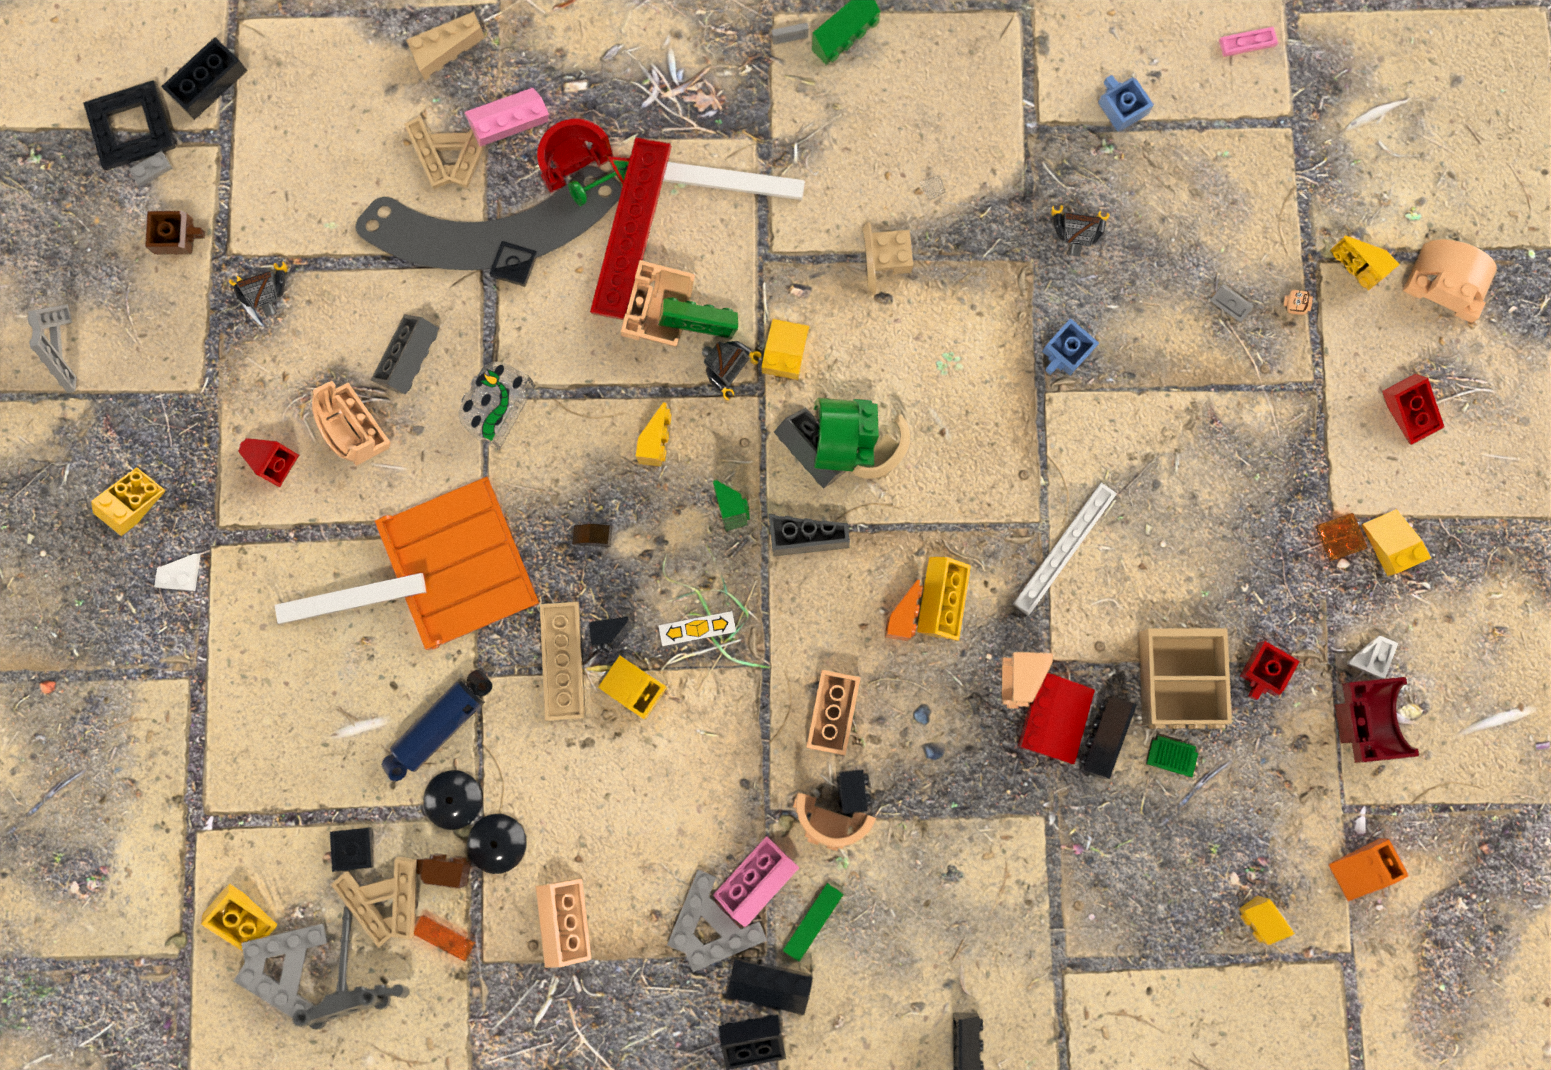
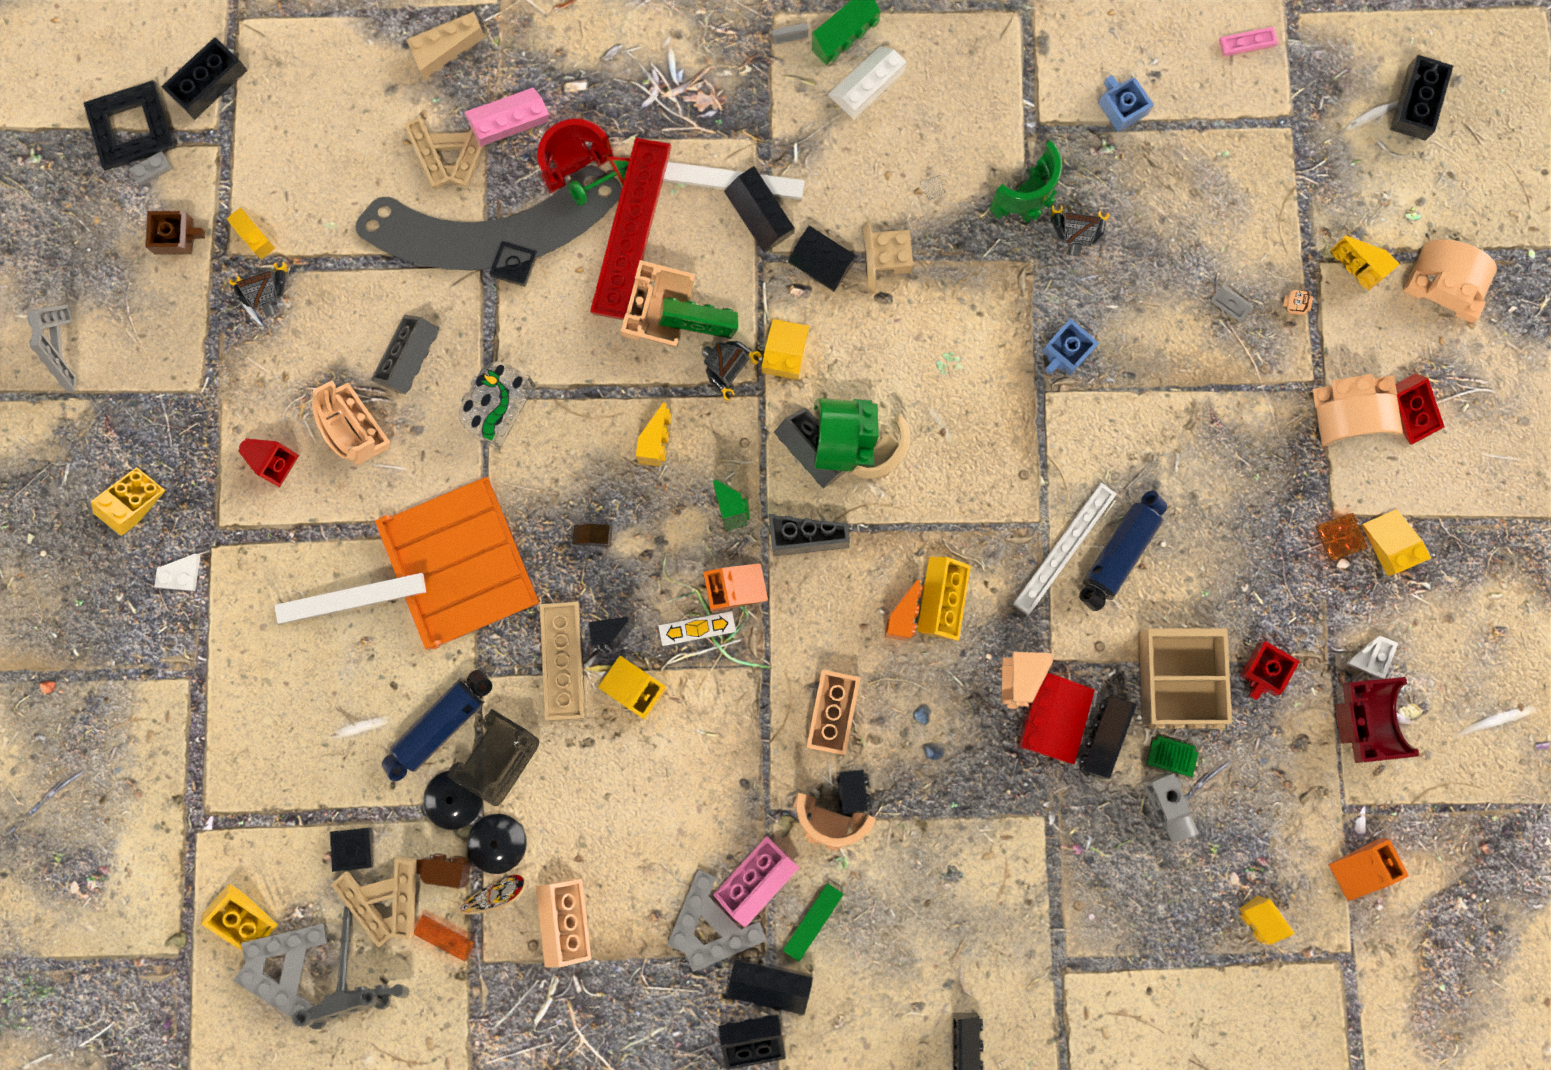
none -> yellow slope [226,207,276,260]
none -> clear smoke windscreen [447,709,539,806]
none -> shield [460,874,526,914]
none -> slope [703,563,768,612]
none -> black slope [724,166,795,253]
none -> black slope [788,225,856,292]
none -> white slope [828,46,907,120]
none -> green piece [989,140,1062,223]
none -> dark blue piece [1079,490,1167,611]
none -> light grey brick [1142,773,1198,842]
none -> light nougat piece [1313,374,1403,447]
none -> black brick [1390,55,1454,141]

